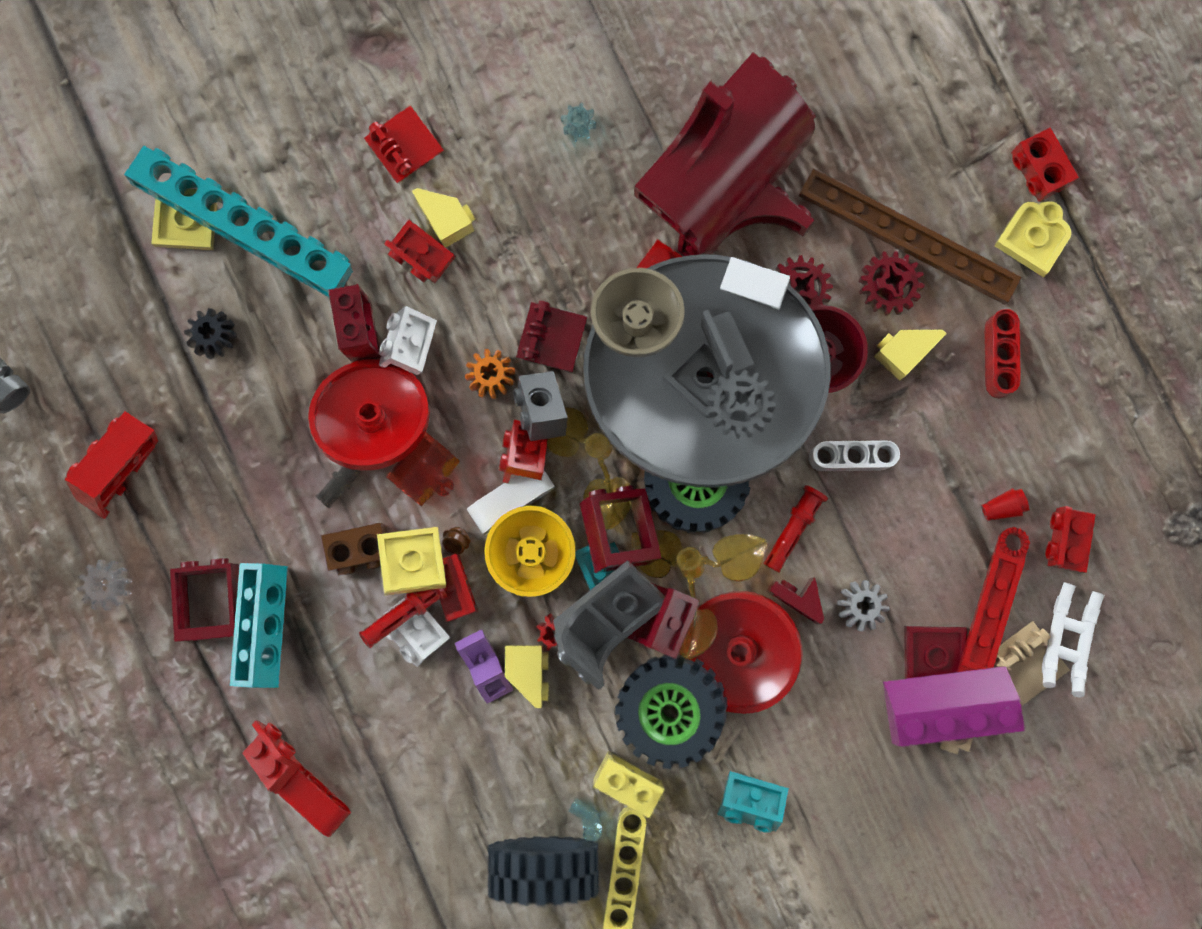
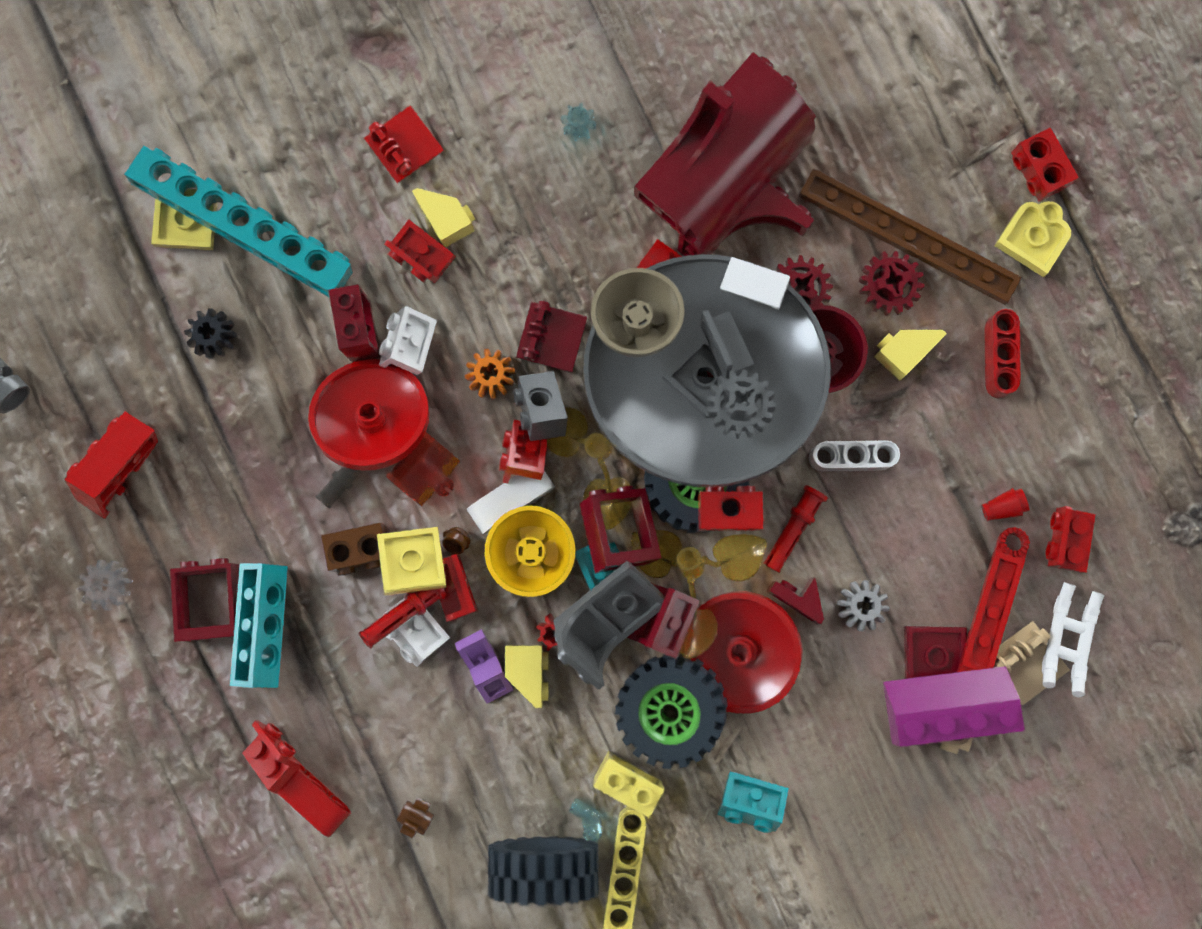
none -> reddish brown gear [396,797,434,839]
none -> red brick [698,486,763,531]

